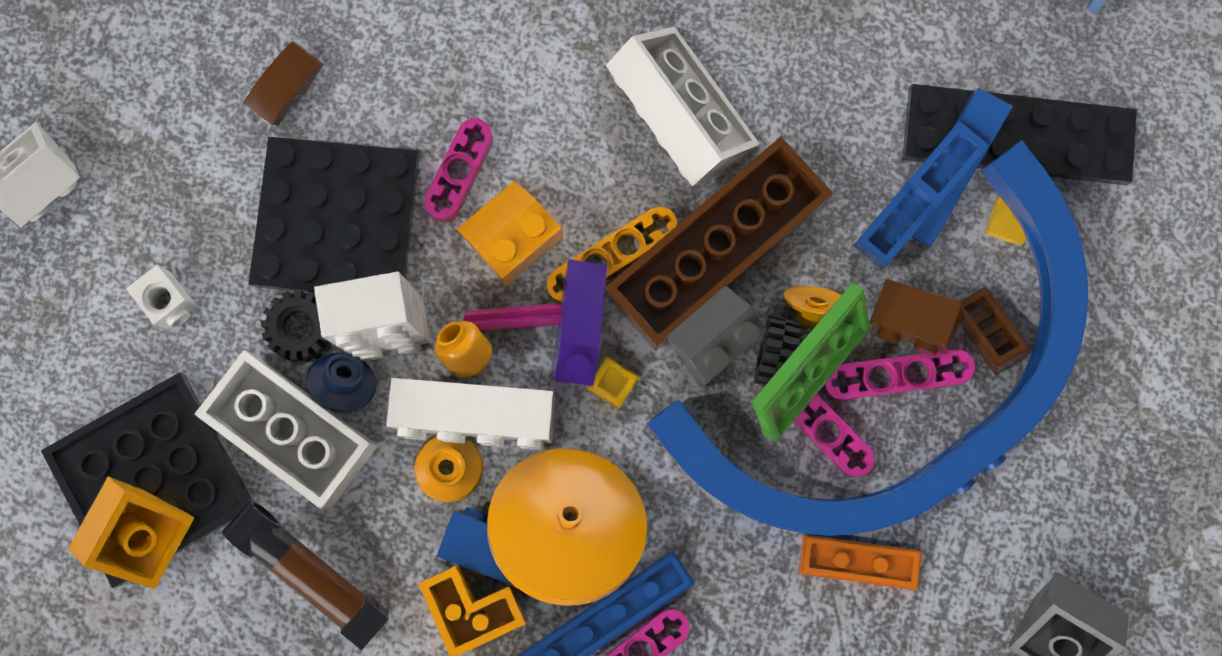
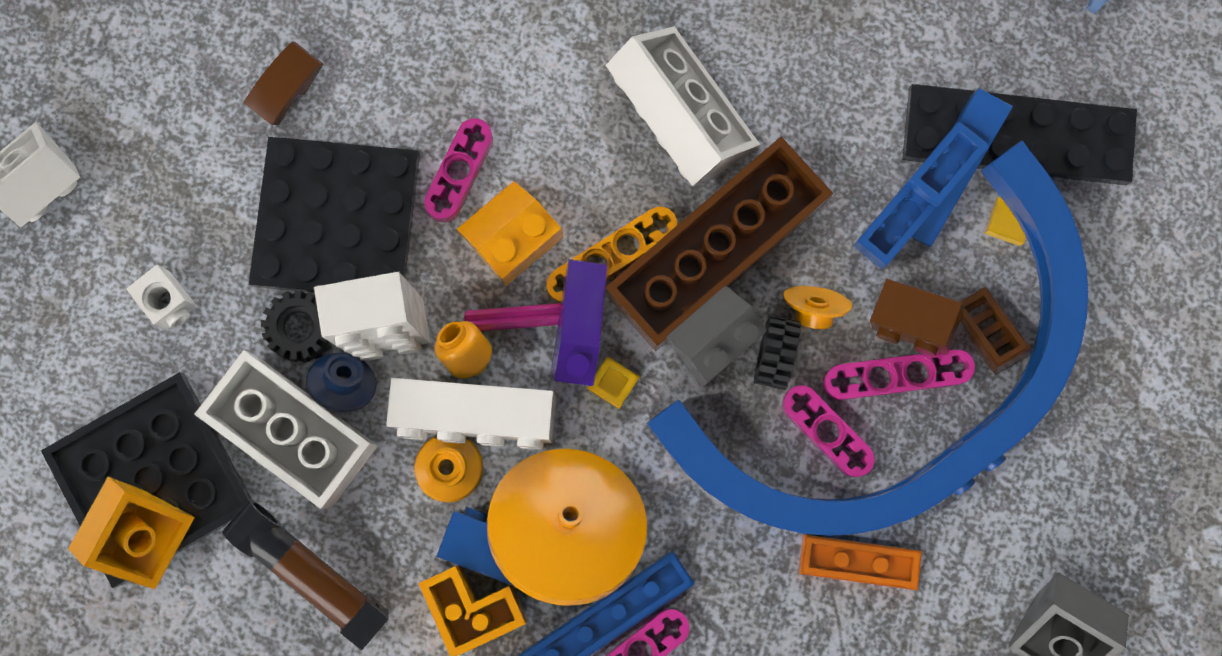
bright green tile [752,283,870,443] -> none

